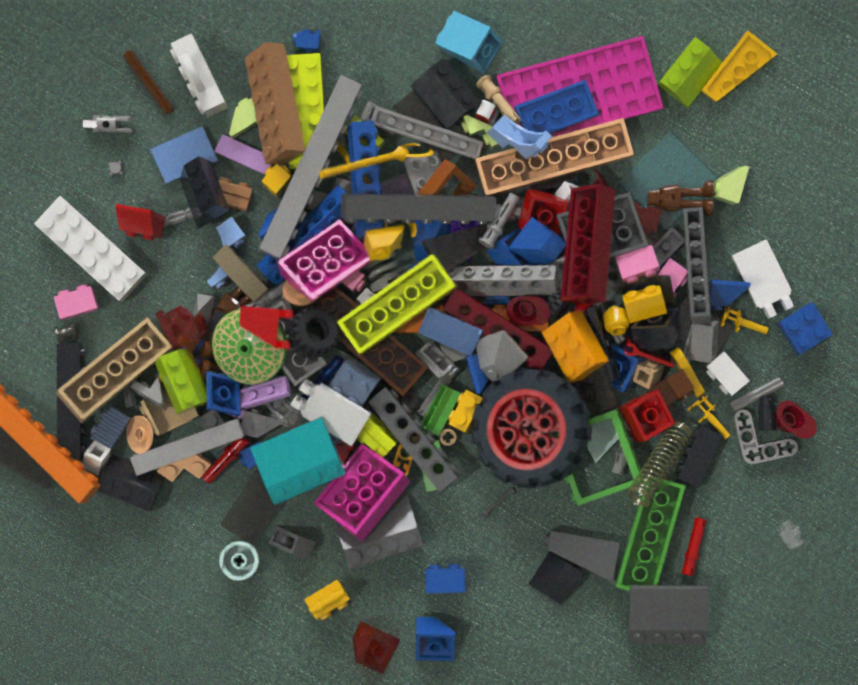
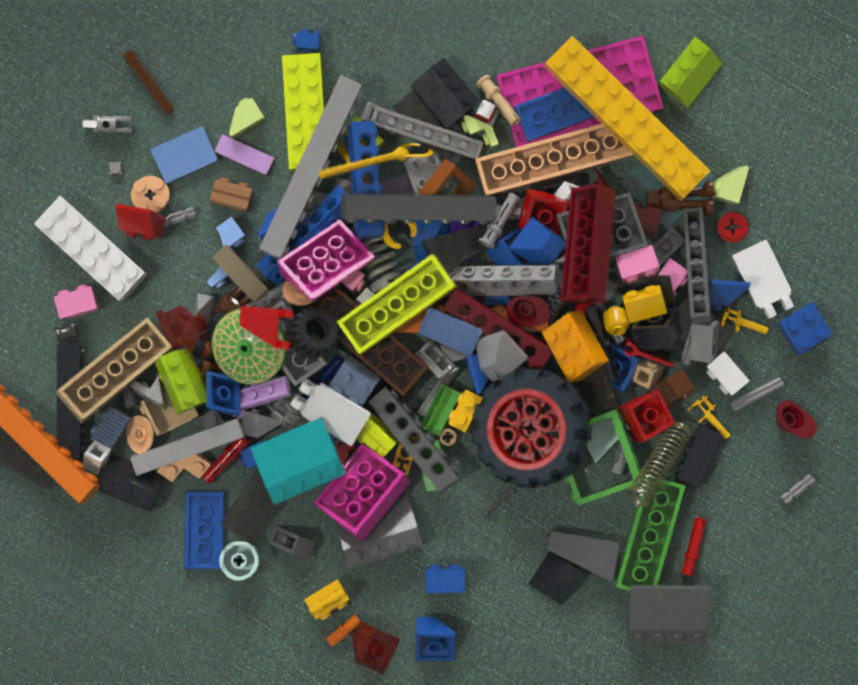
white brick [170,33,228,118] -> none
black slope [180,156,229,229] -> none
medium nougat brick [245,42,305,165] -> none
yellow brick [261,164,292,198] -> none
yellow slope [364,225,404,261] -> none
medium azure slope [435,11,503,74] -> none
light blue arch [487,115,552,159] -> none
yellow beam [670,347,705,398] -> none
yellow wing [701,31,777,102] -> none
light grey beam [733,410,798,464] -> none
black hinge [758,396,776,431] -> none
clear brick [776,519,806,551] -> none
none -> light nougat plate [131,176,170,213]
none -> blue tile [184,492,225,569]
none -> orange axle [326,614,362,646]
none -> yellow brick [544,36,710,201]
none -> red gear [717,212,748,243]
none -> light grey axle [781,474,815,504]

